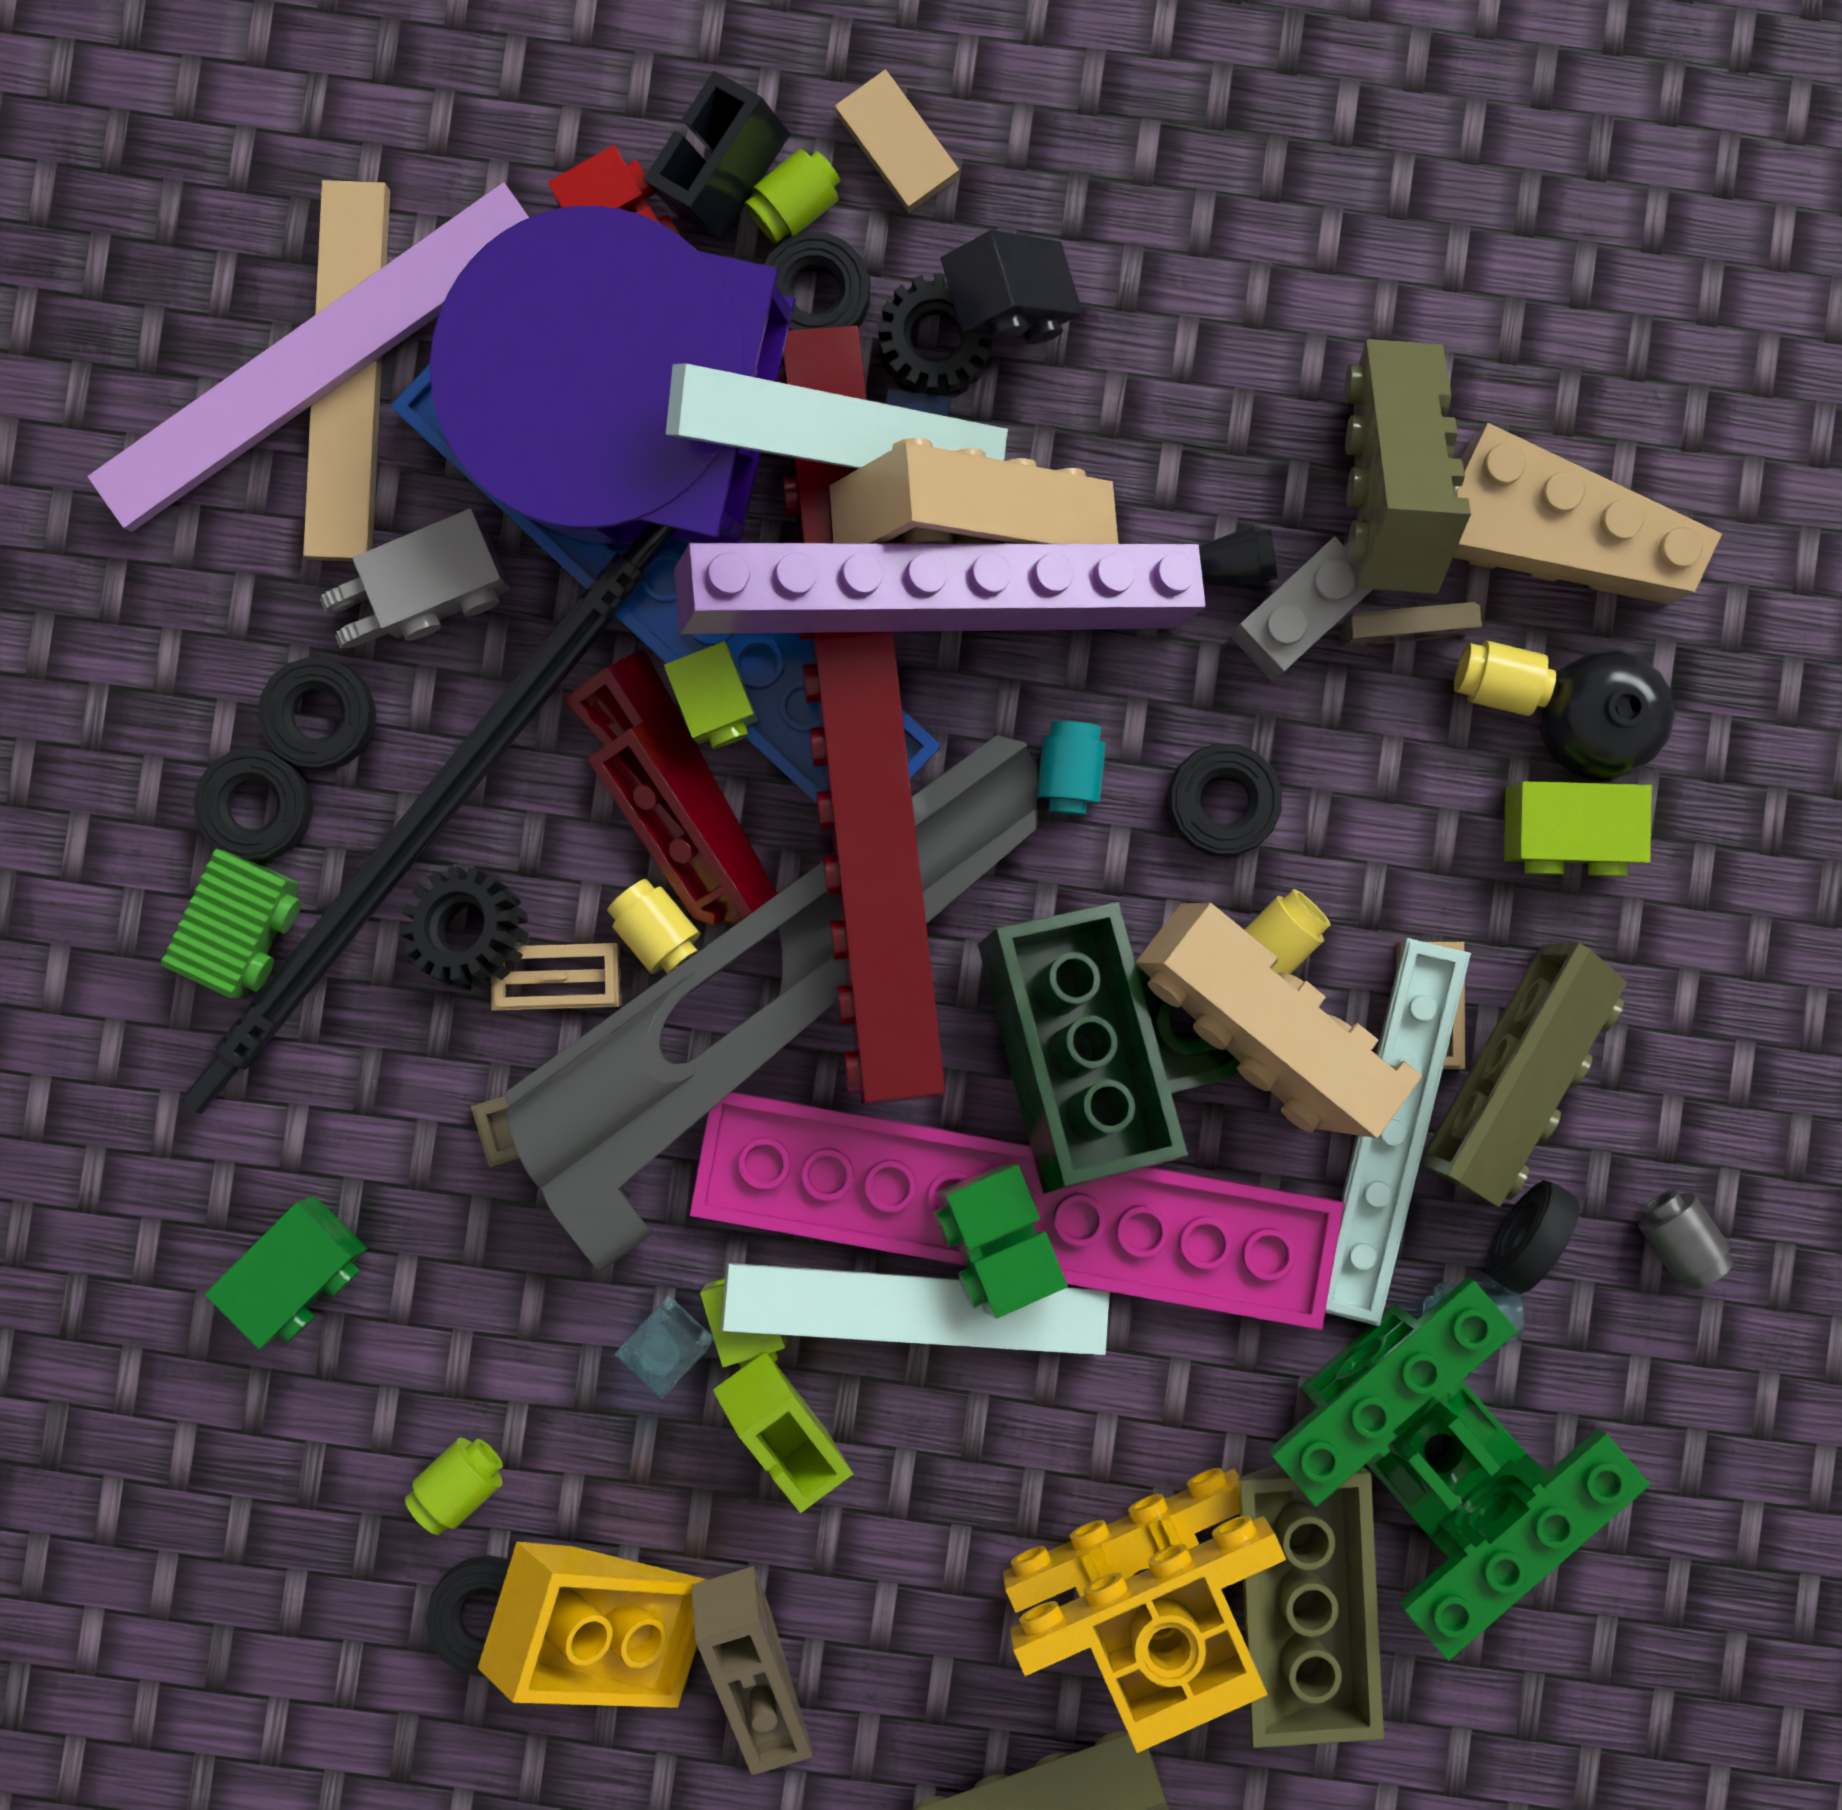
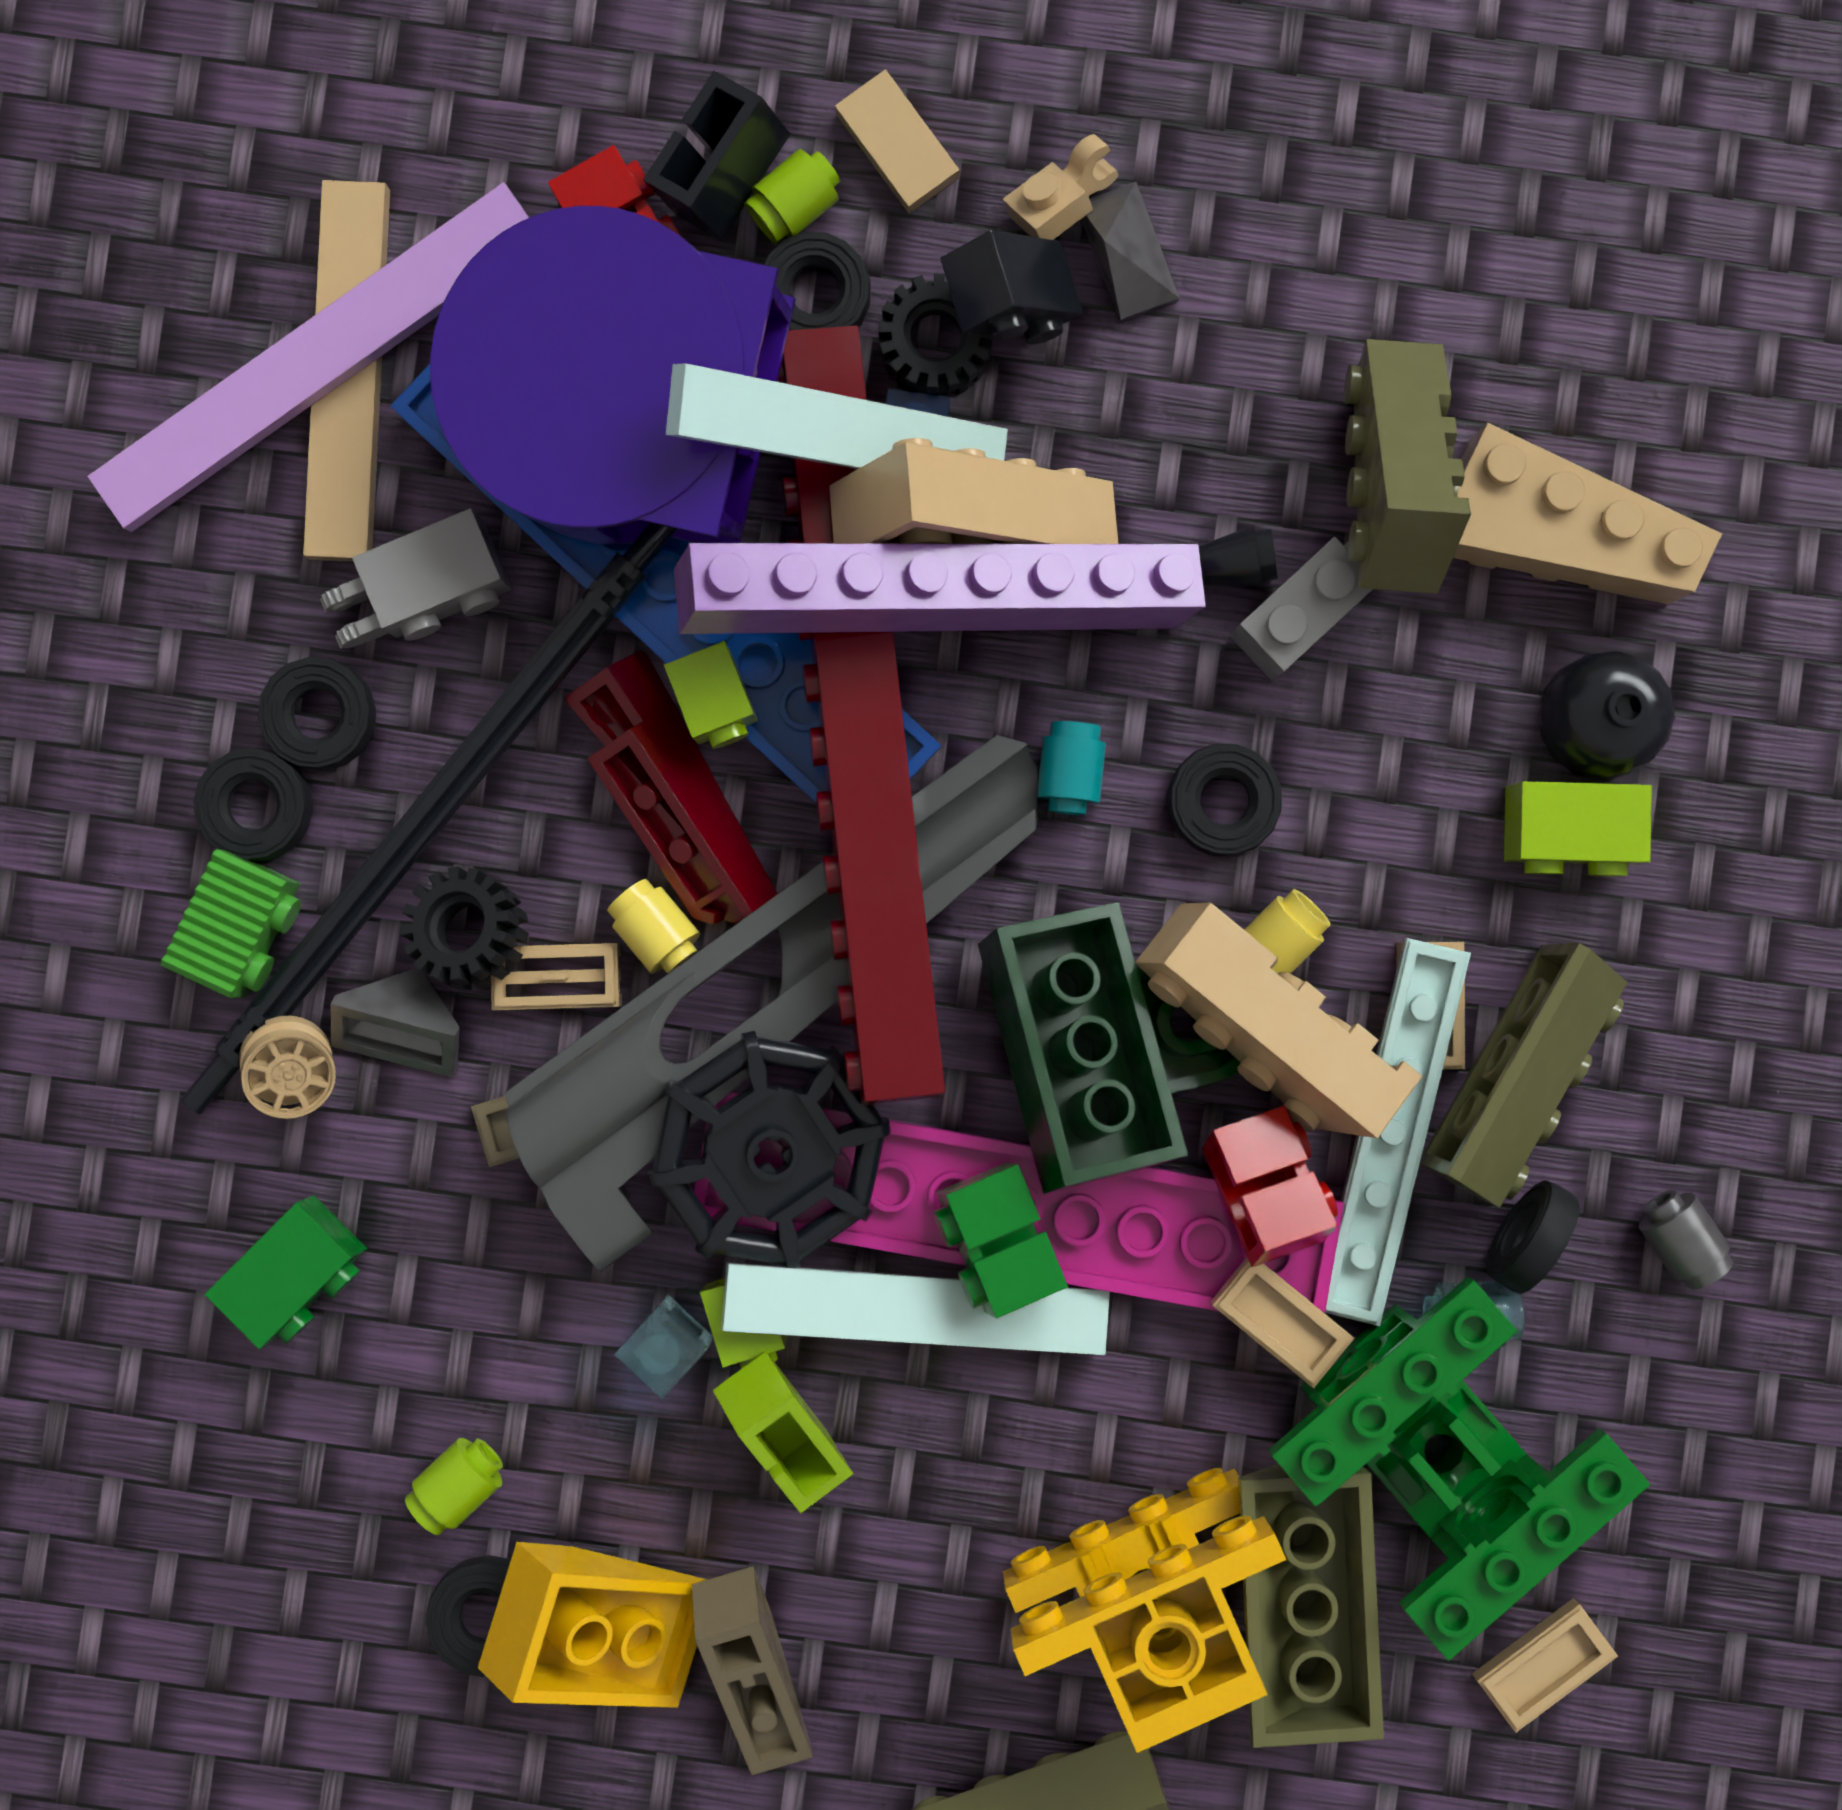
dark tan tile [1339,602,1482,648] -> none
light yellow brick [1454,640,1556,717] -> none
none -> tan wheel [239,1016,336,1119]
none -> flat silver slope [331,968,459,1078]
none -> black plate [647,1031,891,1268]
none -> tan plate [1002,134,1118,240]
none -> flat silver slope [1081,182,1179,323]
none -> piece [1202,1106,1338,1267]
none -> tan tile [1210,1257,1354,1389]
none -> tan tile [1472,1598,1618,1733]

